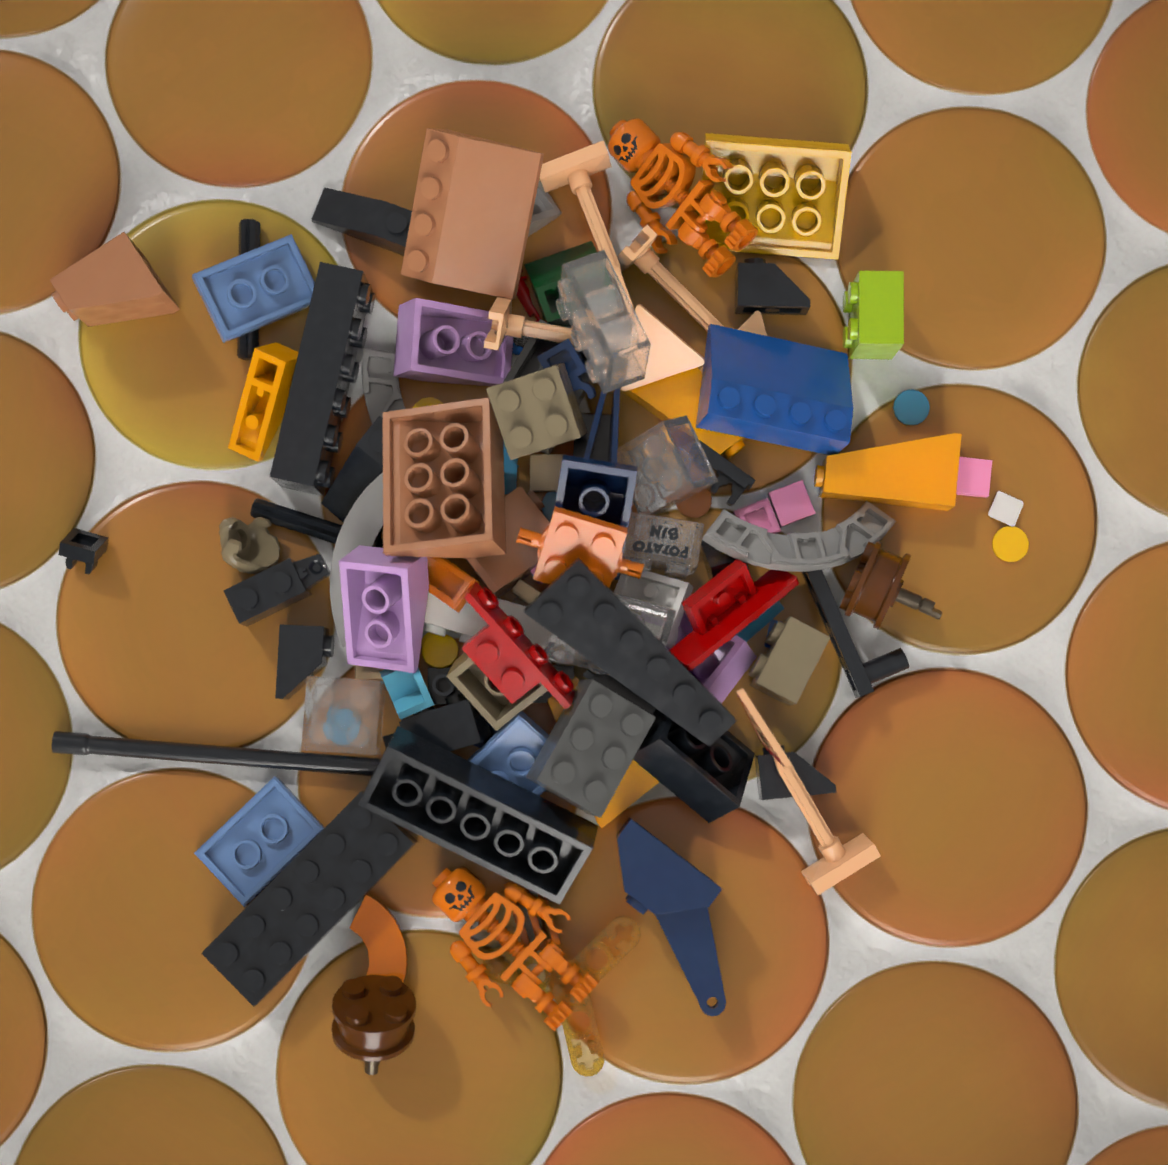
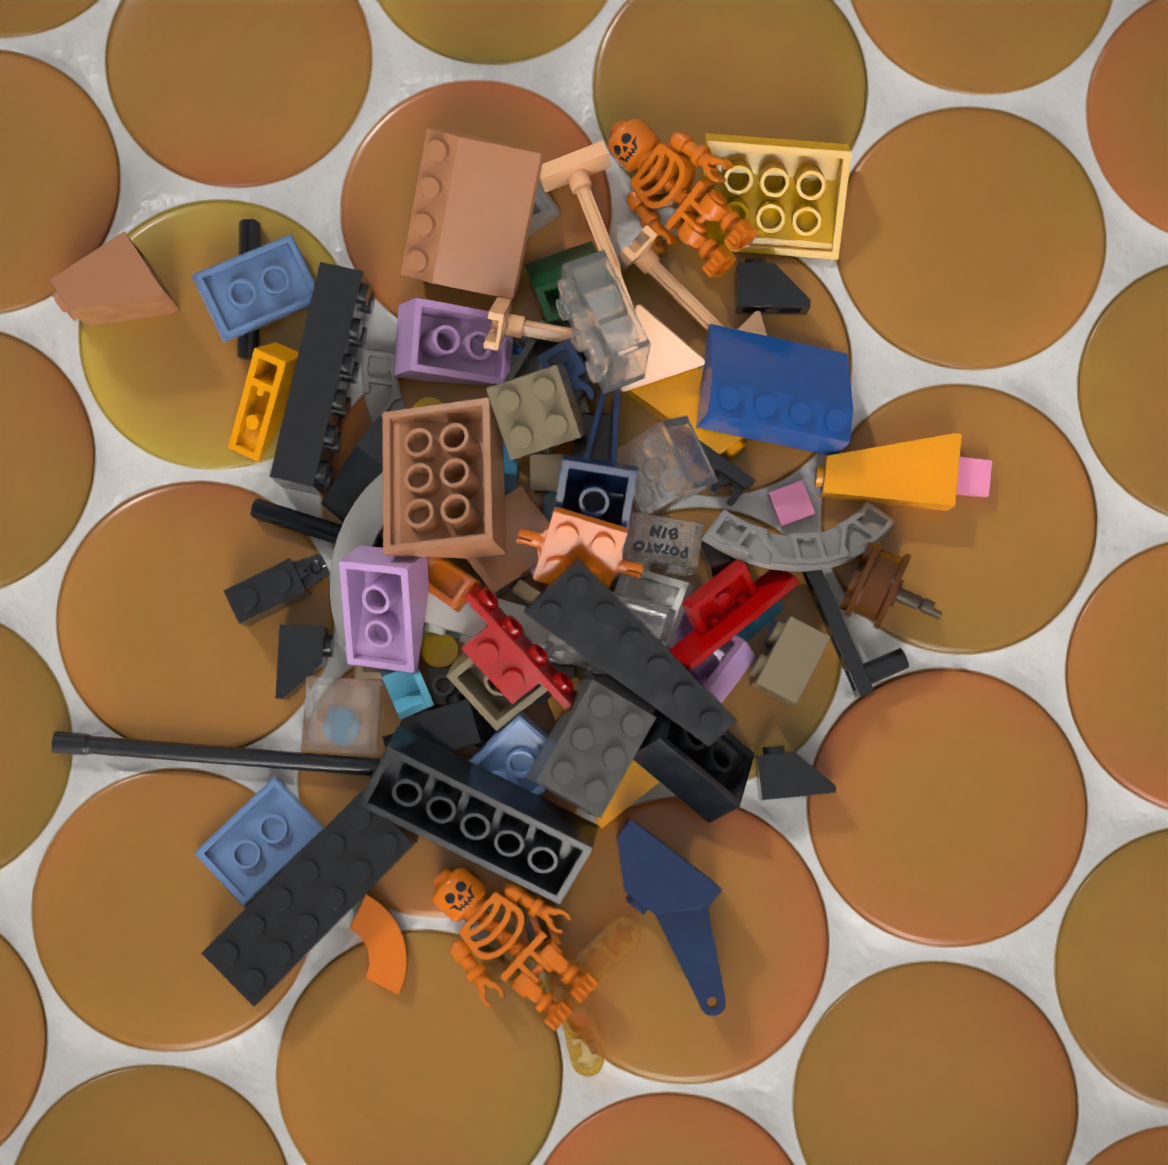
black tile [58,528,109,574] -> none
dark tan hair [219,517,280,574] -> none
black slope [311,187,412,256] -> none
reddish brown wheel [332,975,416,1075] -> none
red piece [516,270,542,322] -> none
dark orange piece [676,482,712,519] -> none
bright pink tile [733,498,781,534] -> none
light nougat piece [736,688,881,895] -> none
lime brick [843,271,904,360] -> none
dark azure piece [893,390,930,426] -> none
white sticker [988,491,1024,527] -> none
yellow piece [992,526,1029,562] -> none

